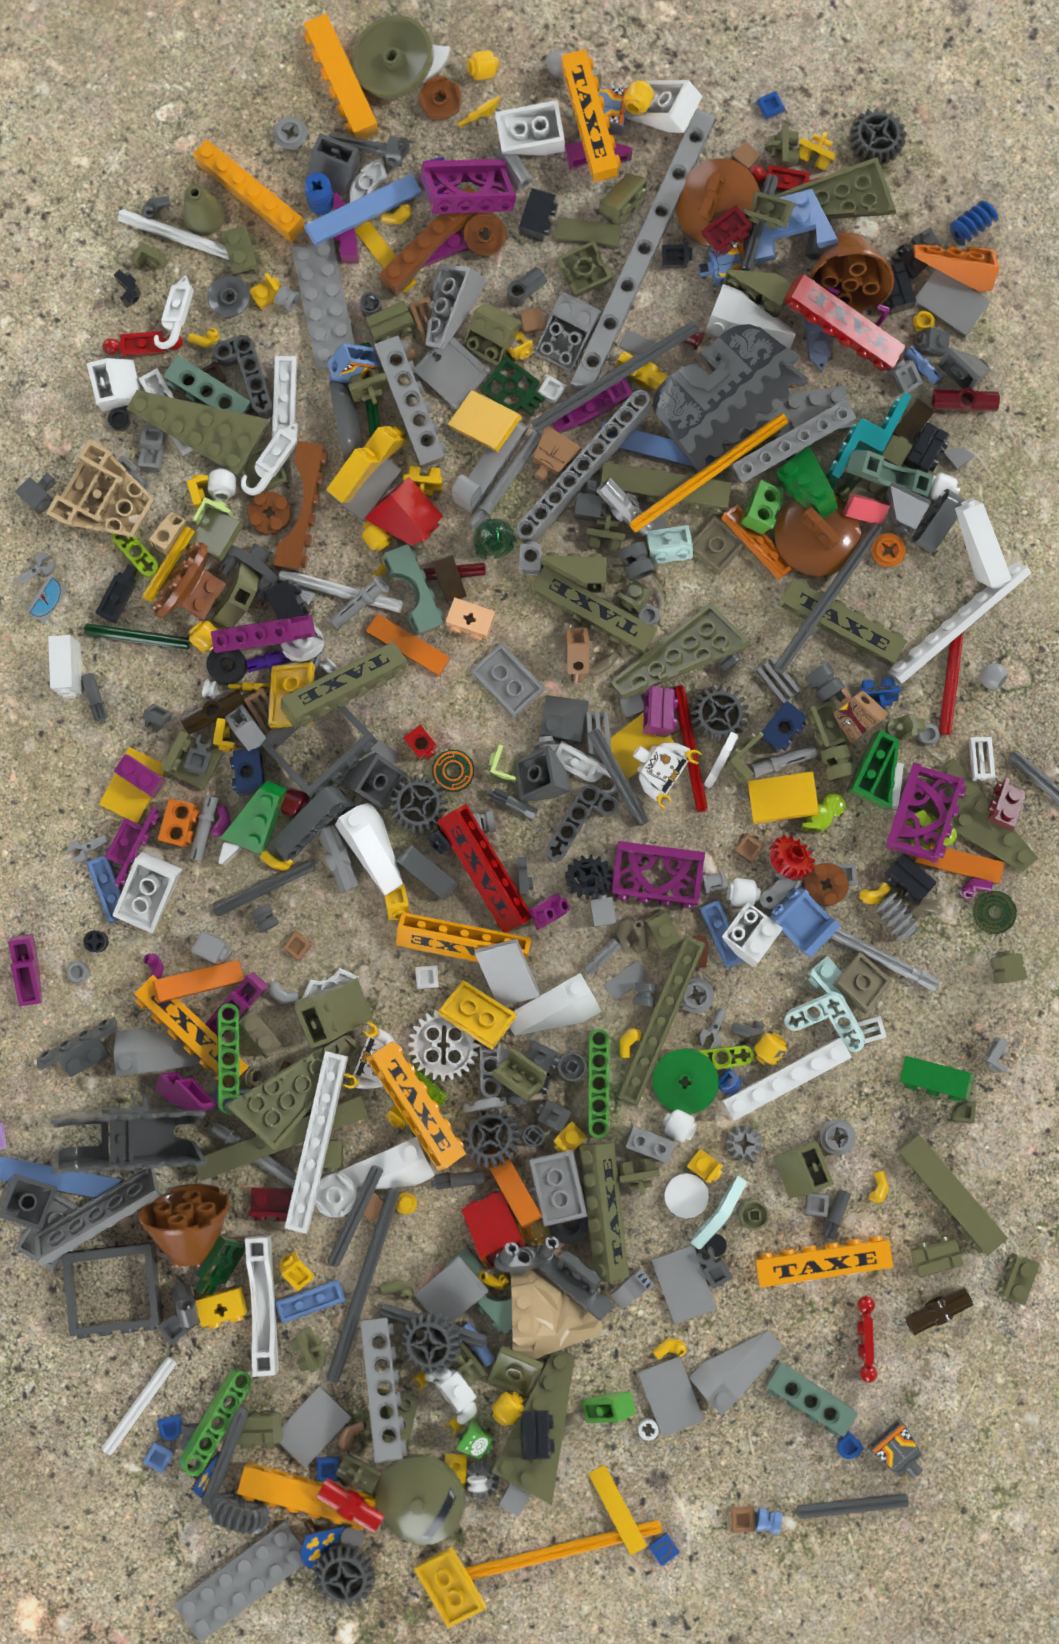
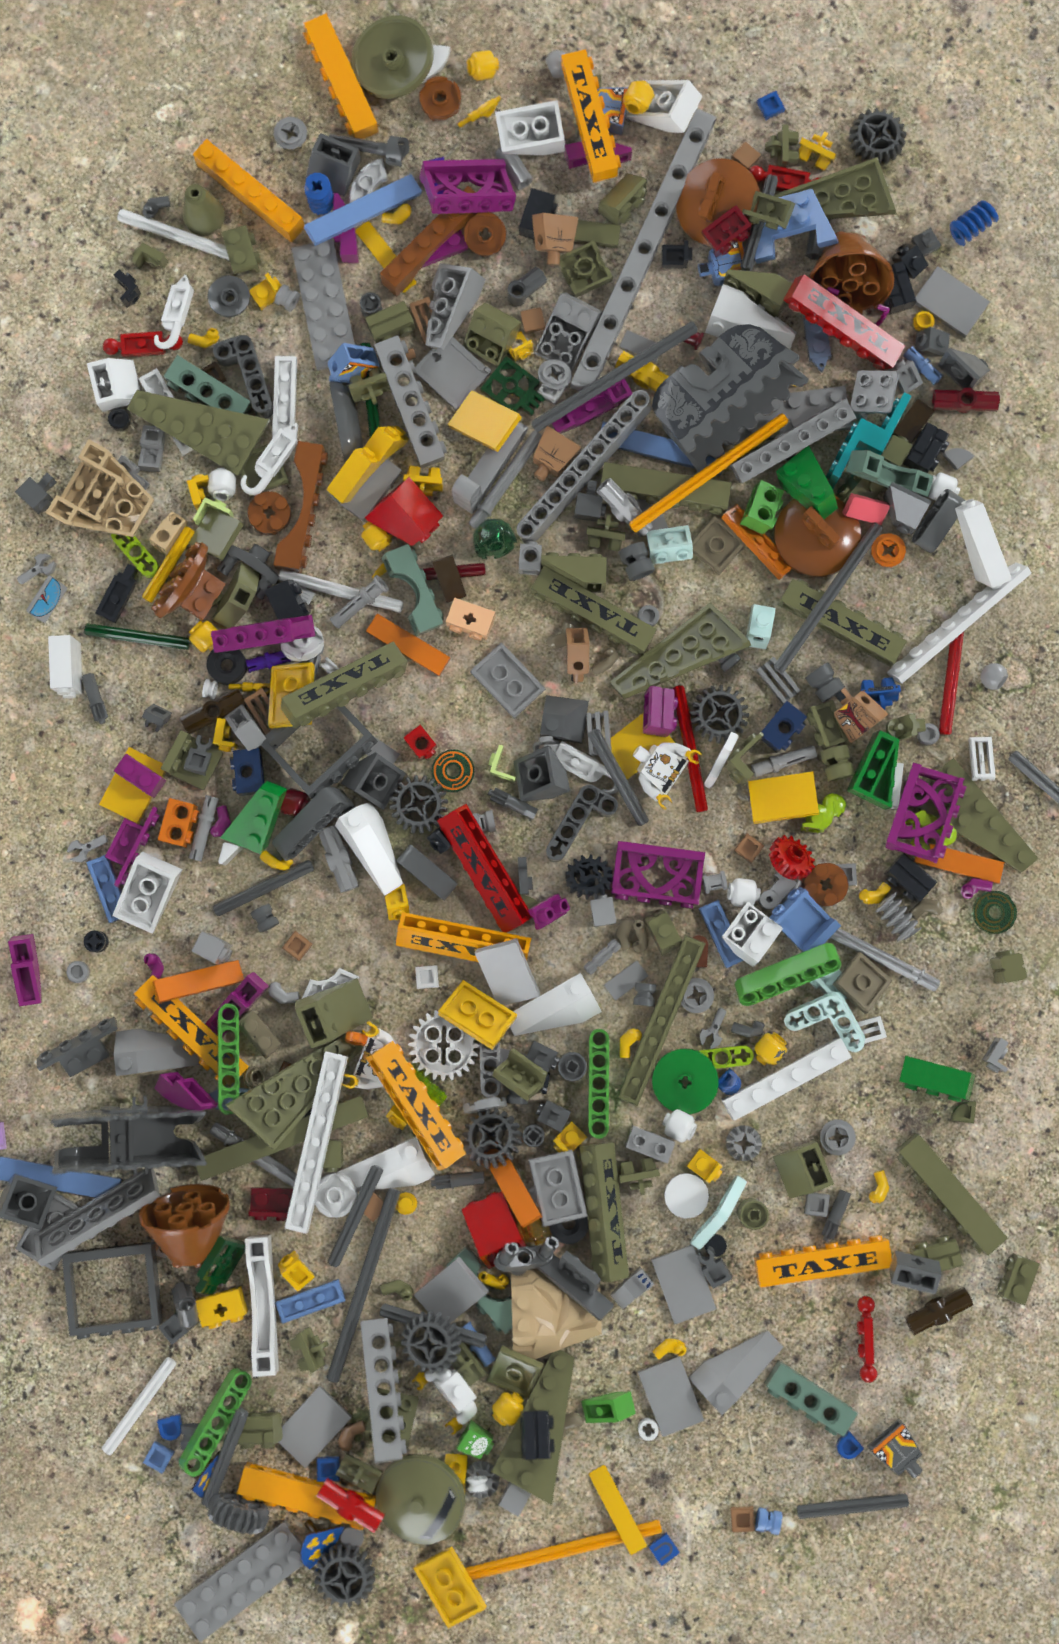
olive bracket [616,580,654,613] -> none
light grey tile [618,693,644,718] -> none
orange wedge [913,245,1000,292] -> none
bracket [987,777,1026,831] -> none
none -> orange tile [345,1032,368,1046]
none -> medium nougat torso [532,213,578,265]
none -> light grey gear [538,359,572,391]
none -> bright green beam [735,943,841,1006]
none -> light aqua torso [746,604,776,650]
none -> light grey bracket [850,370,899,421]
none -> dark grey brick [889,1251,942,1295]

